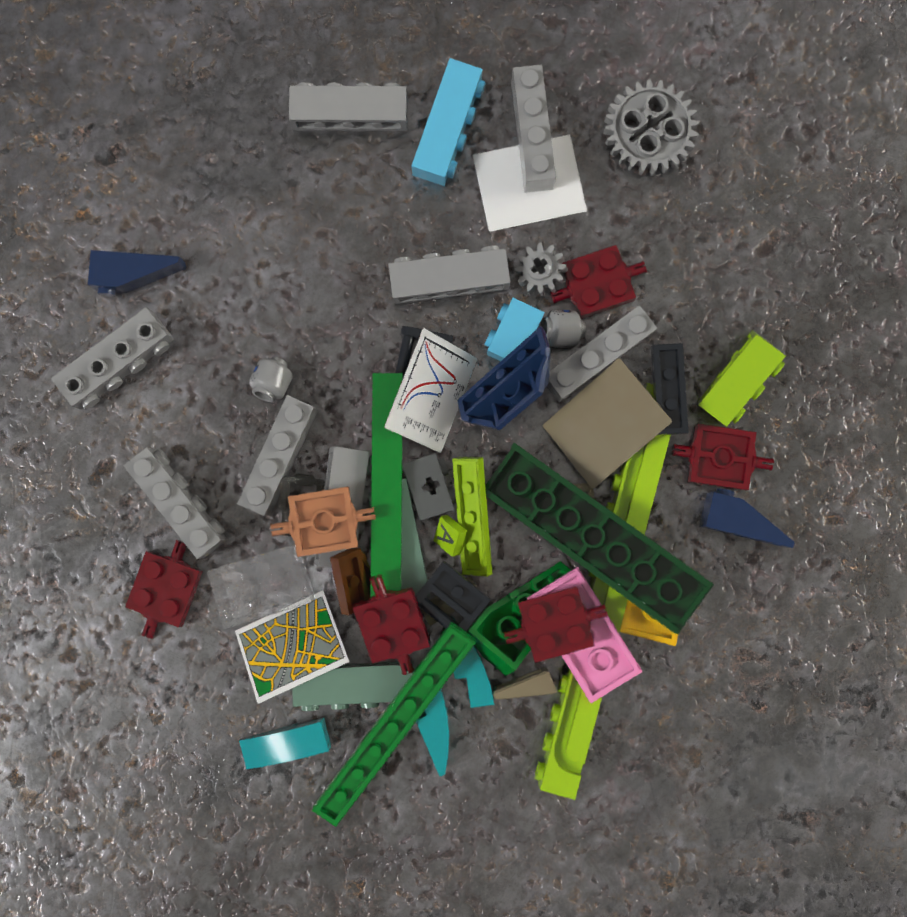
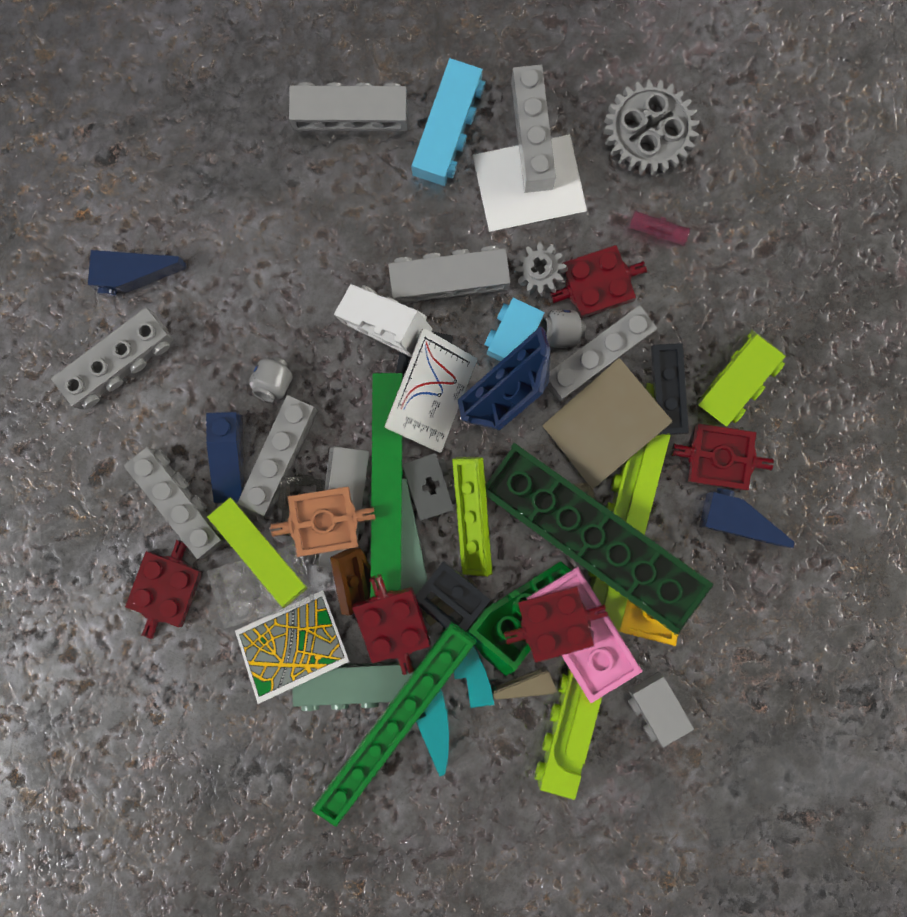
teal slope [239,717,332,769] -> none
lime tile [433,515,467,557] -> none
none -> dark blue slope [206,412,244,503]
none -> lime tile [207,497,307,608]
none -> white wedge [334,284,432,357]
none -> light grey brick [628,672,694,748]
none -> clear pink pin [629,210,690,246]

